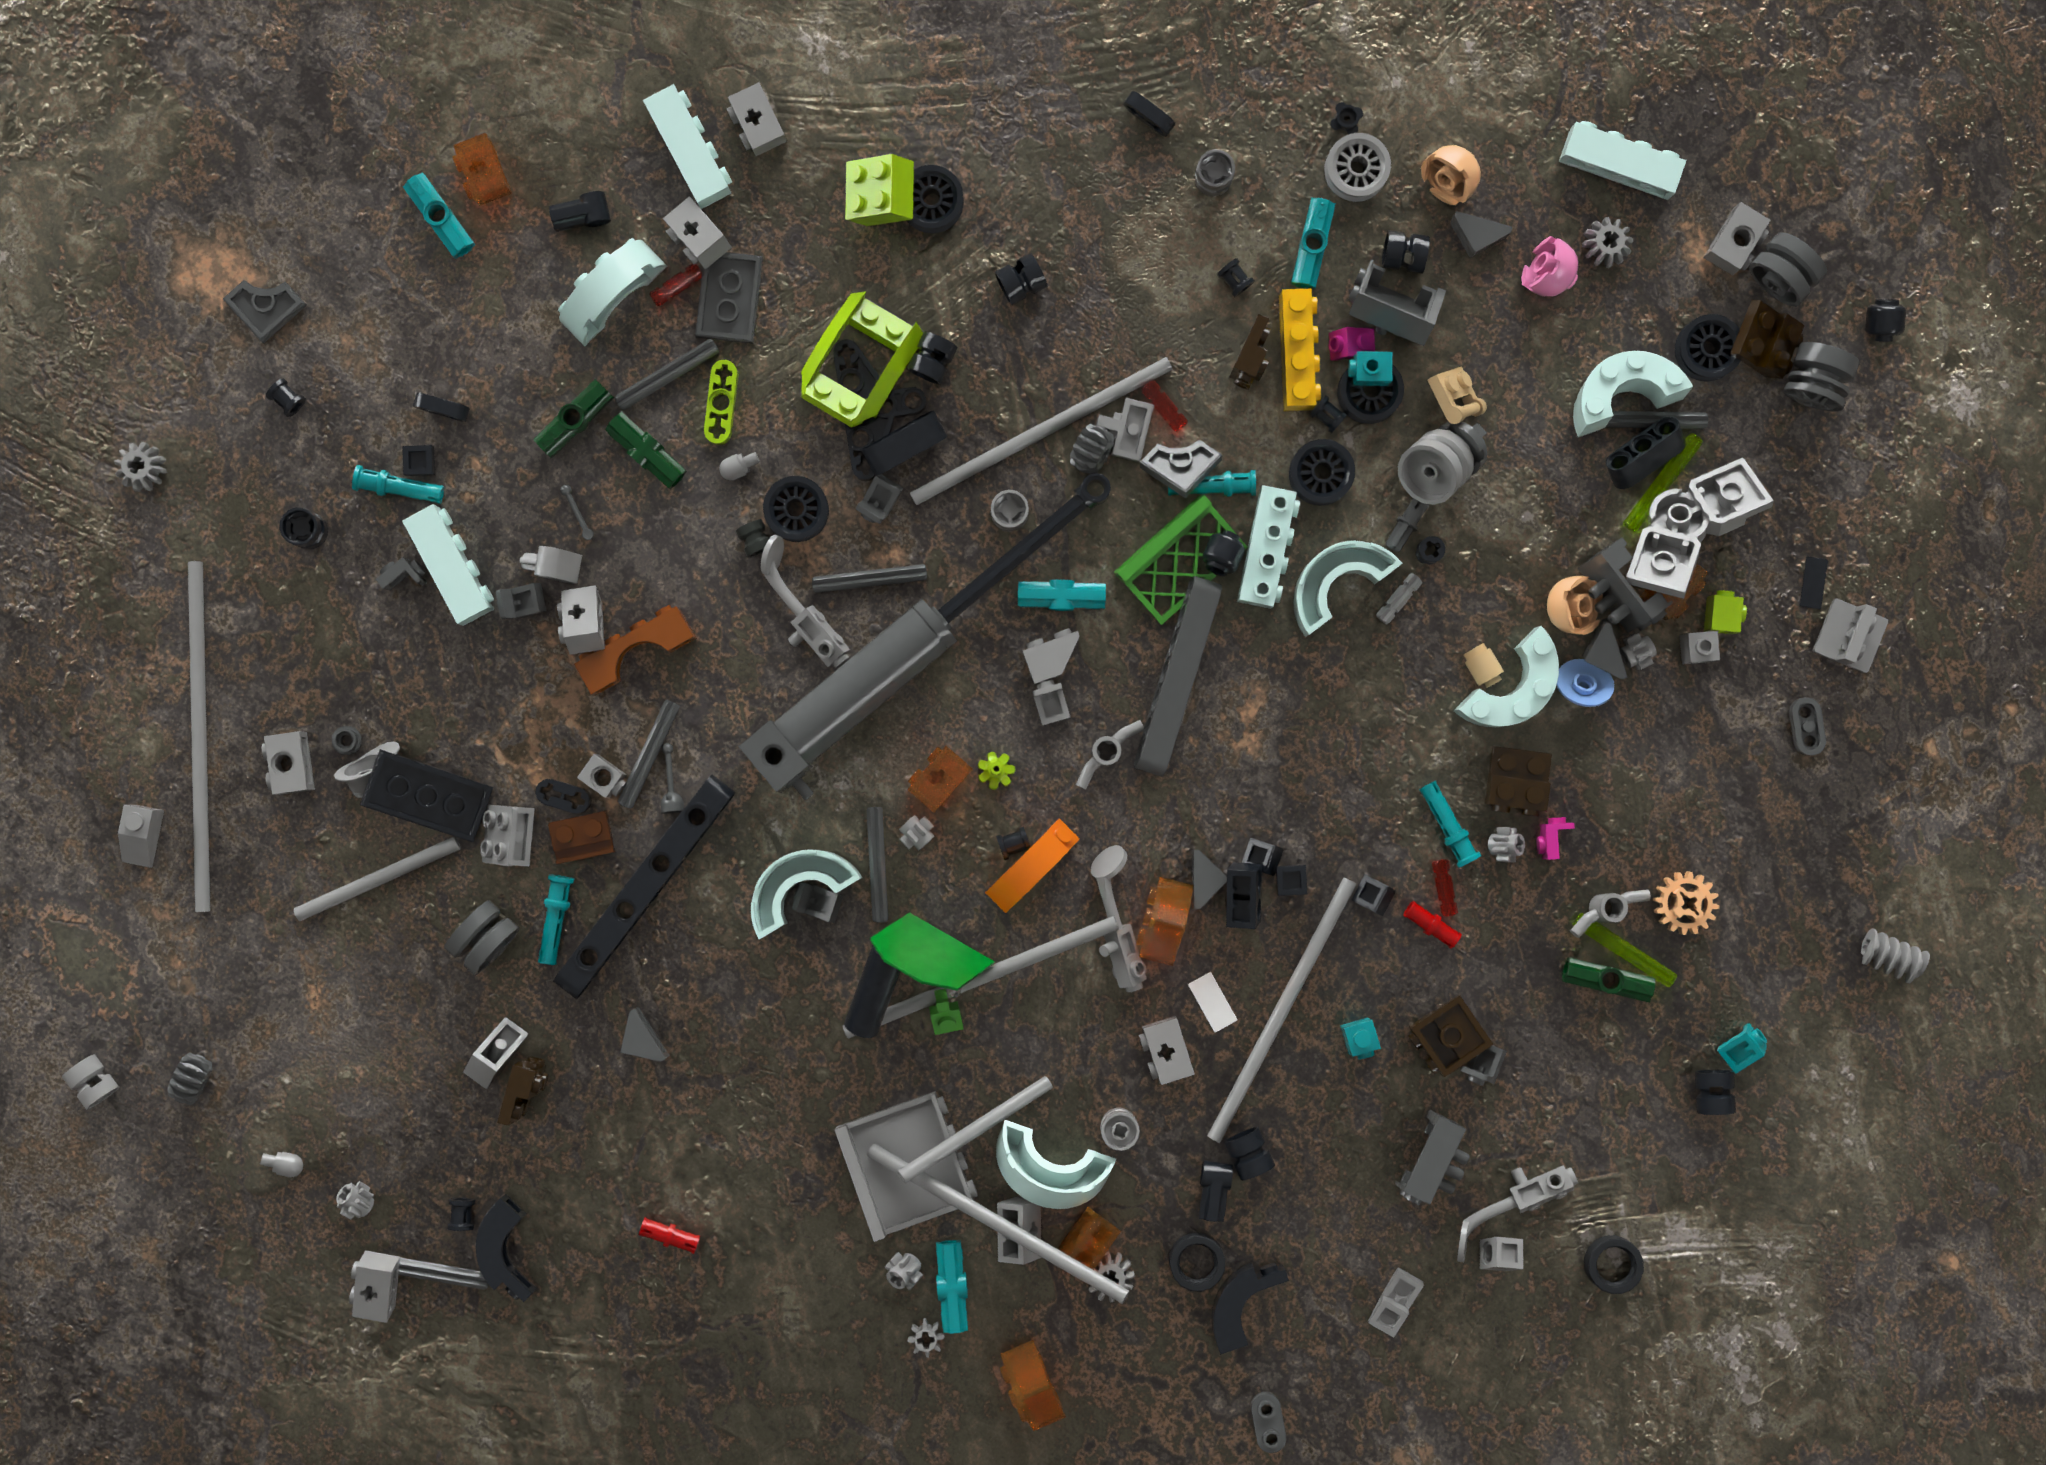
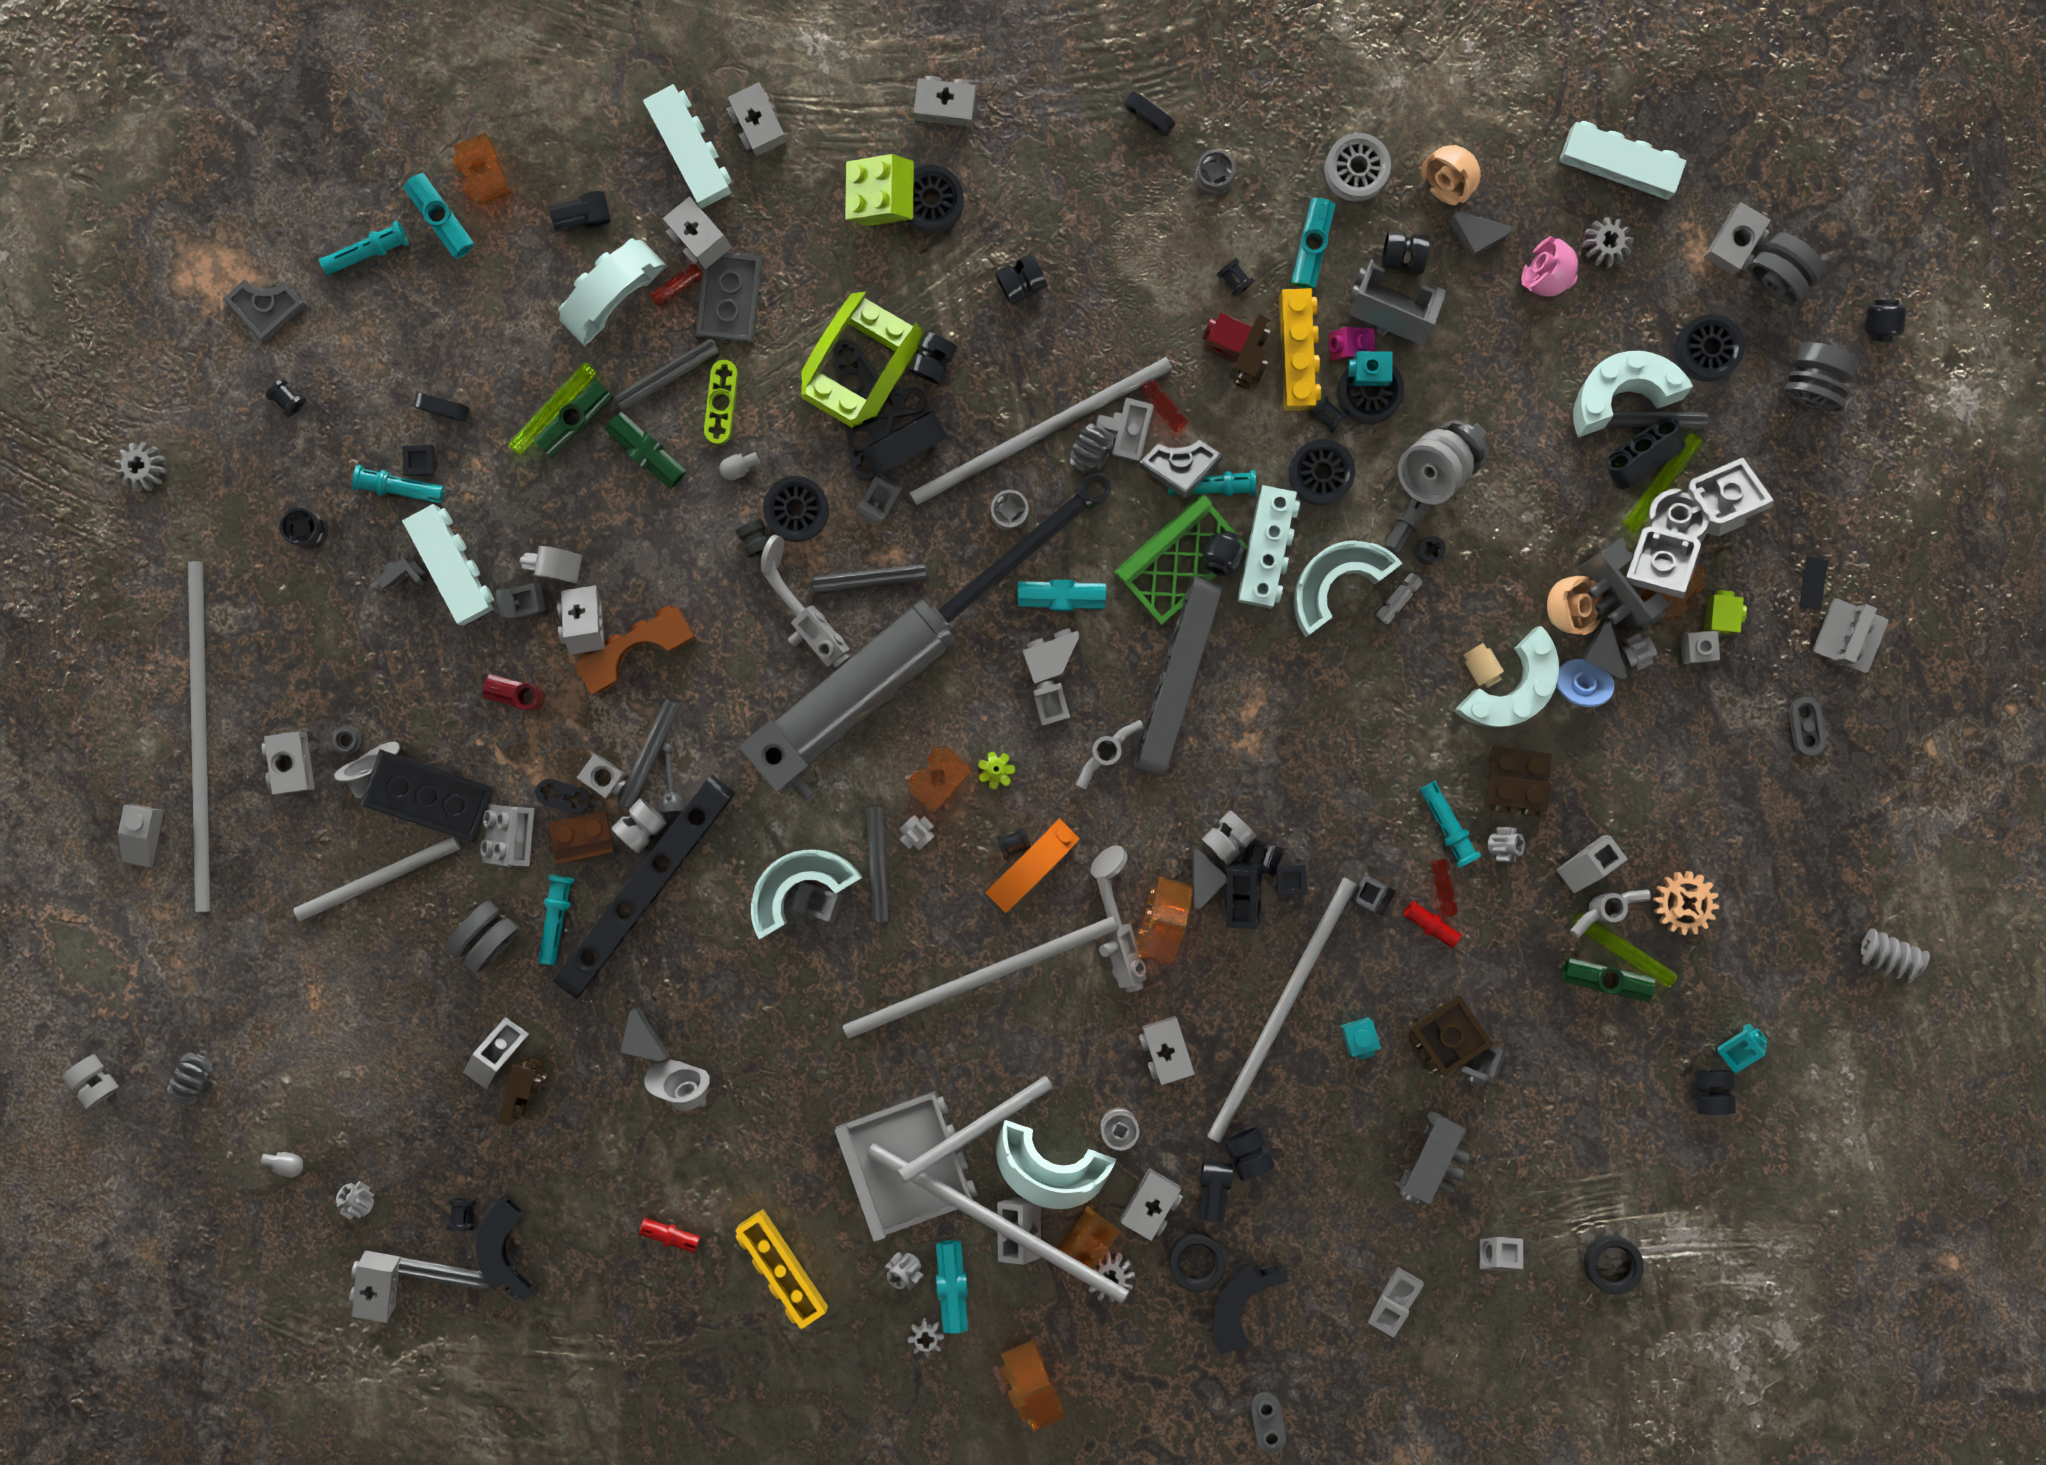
dark grey hinge [560,484,594,540] -> none
green piece [844,912,995,1038] -> none
bright green plate [929,988,964,1035] -> none
white sticker [1188,972,1237,1033] -> none
black plate [1330,102,1363,135] -> none
tan plate [1427,366,1487,424] -> none
light grey piece [1457,1165,1578,1263] -> none
dark pink bracket [1536,817,1575,860] -> none
dark brown plate [1730,300,1805,379] -> none
none -> teal pin [319,220,409,276]
none -> dark red piece [482,674,545,711]
none -> clear neon green axle [508,362,596,455]
none -> light grey wheel [612,798,668,853]
none -> light grey piece [644,1060,710,1111]
none -> yellow brick [735,1209,828,1329]
none -> light grey brick [914,76,976,127]
none -> light grey brick [1120,1168,1182,1241]
none -> dark red brick [1202,312,1252,363]
none -> light grey wheel [1202,810,1257,866]
none -> light grey slope [1556,835,1628,894]

